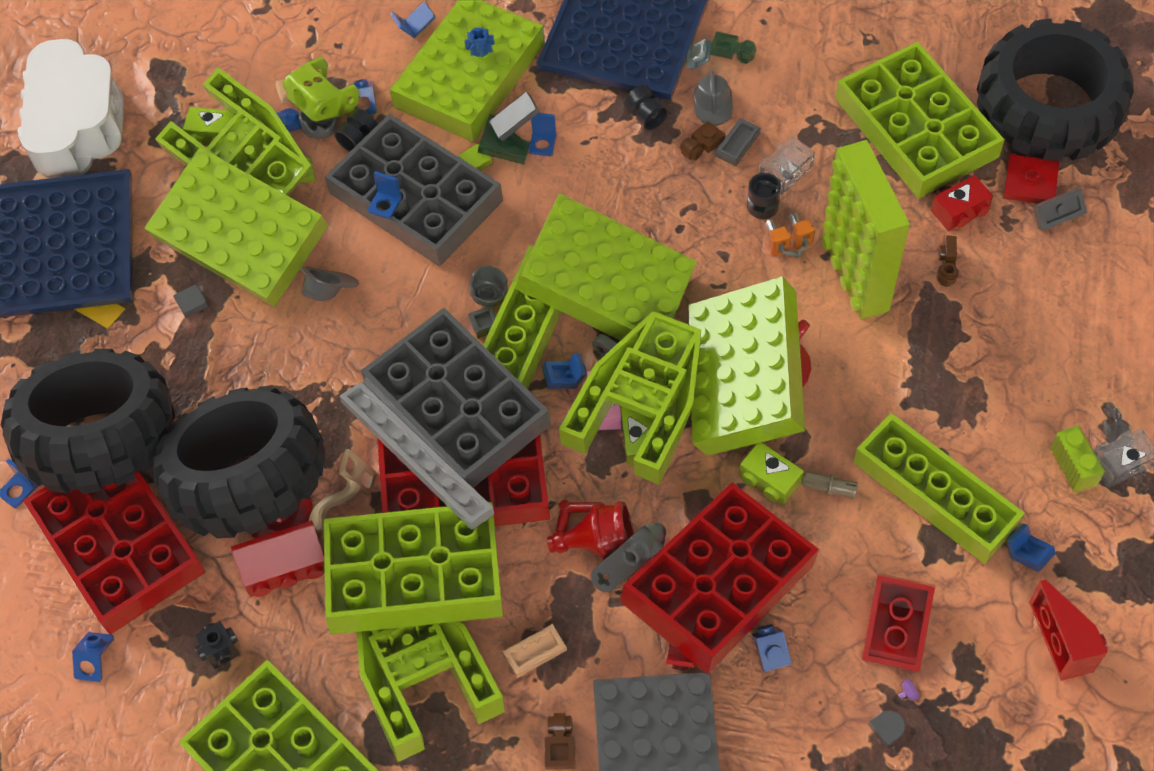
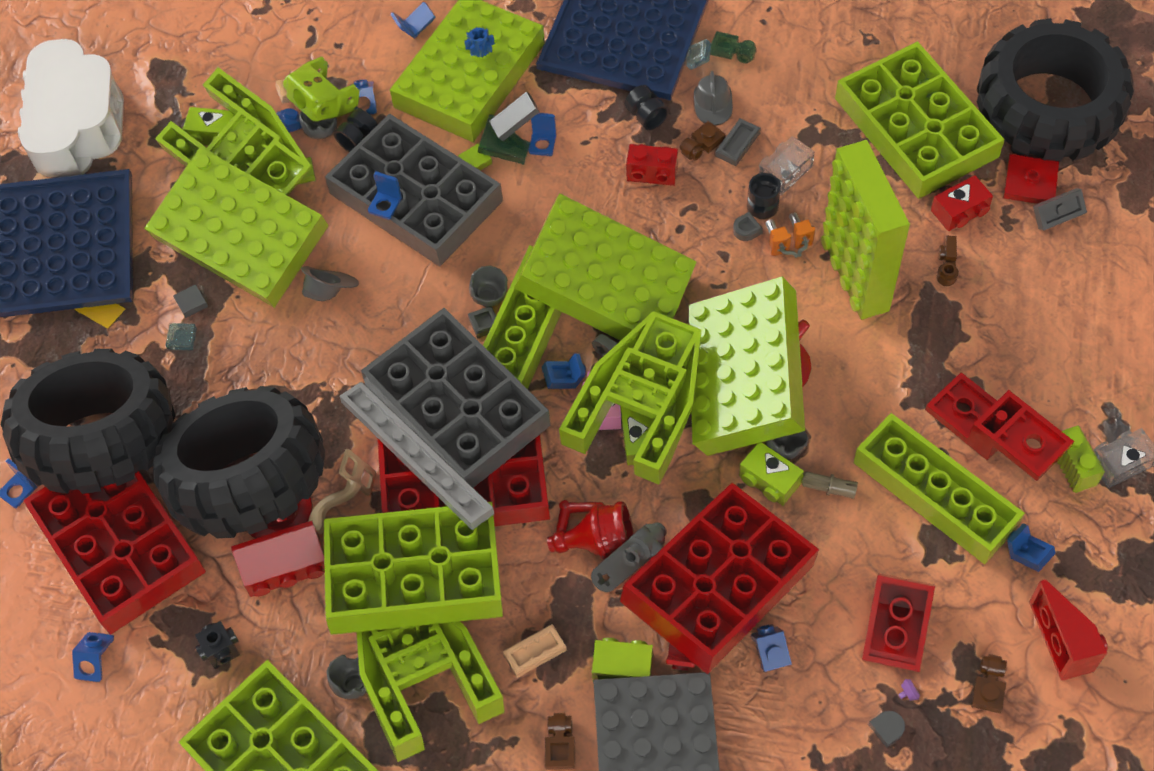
none -> clear light blue tile [165,323,197,350]
none -> dark grey hair [326,655,367,699]
none -> lime brick [592,638,653,680]
none -> red brick [626,144,678,186]
none -> dark grey tile [733,212,763,241]
none -> dark grey hair [764,431,809,460]
none -> red bracket [925,372,1074,481]
none -> reddish brown plate [971,654,1007,714]

